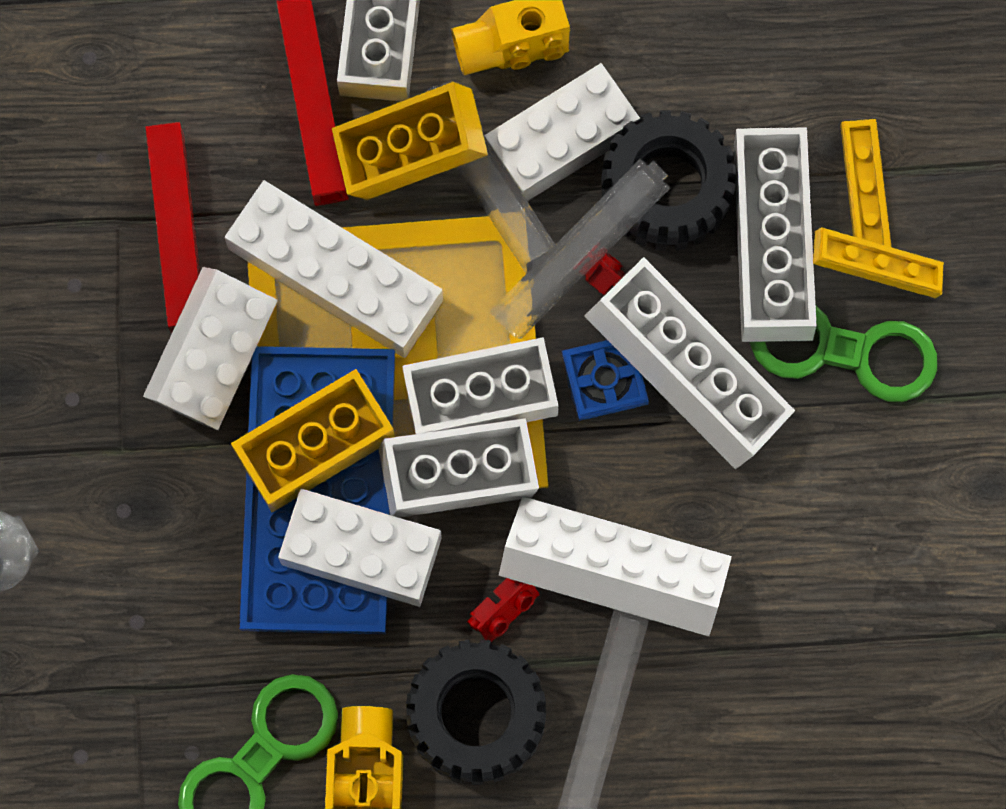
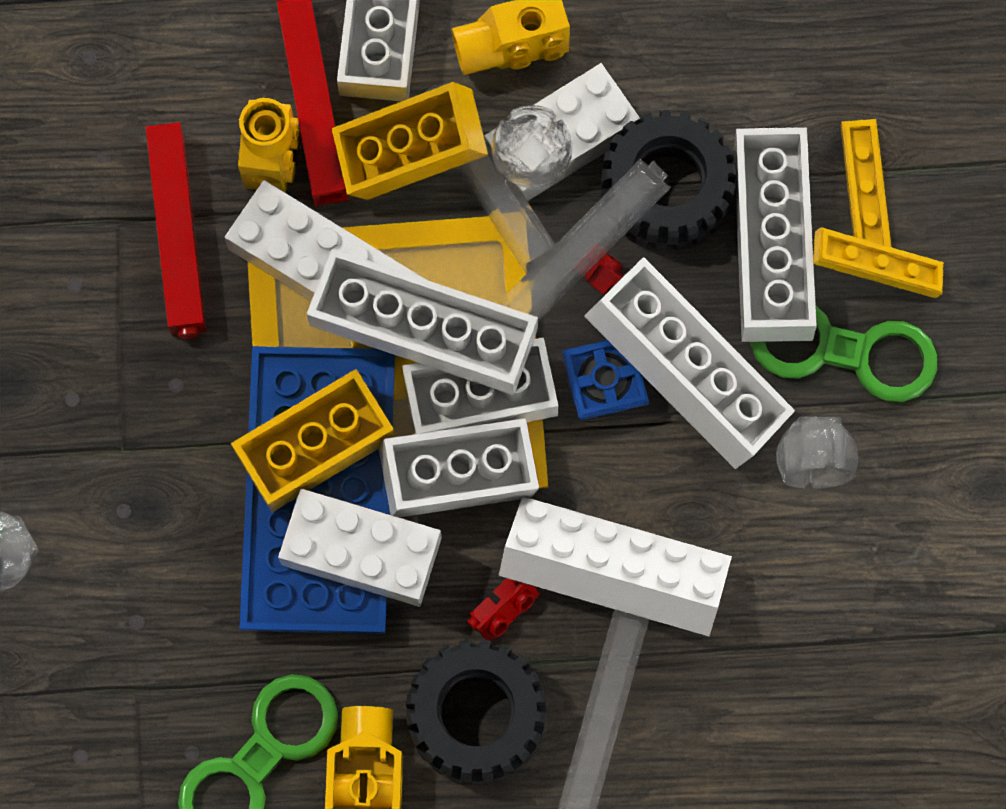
white brick [143,267,278,430] -> none
none -> yellow brick [238,98,301,193]
none -> white brick [307,248,538,395]
none -> clear piece [491,105,573,188]
none -> clear piece [776,417,859,489]

